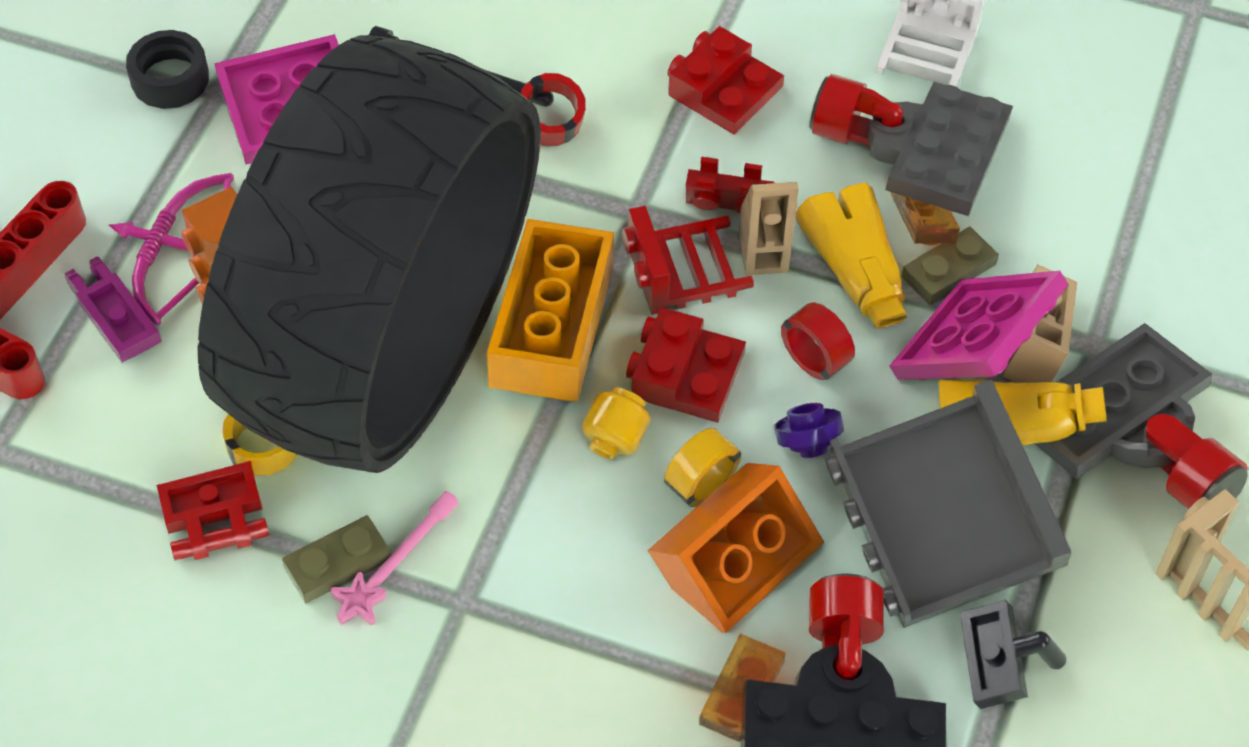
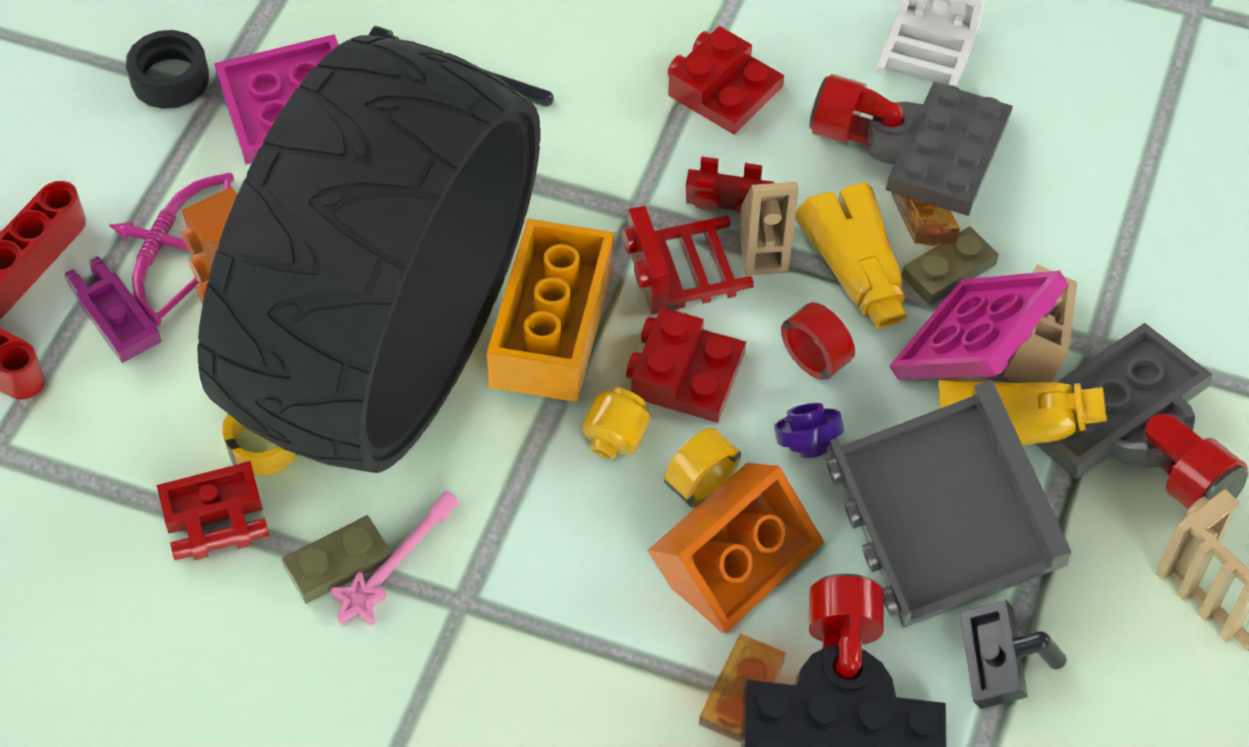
red piece [521,73,586,146] -> none

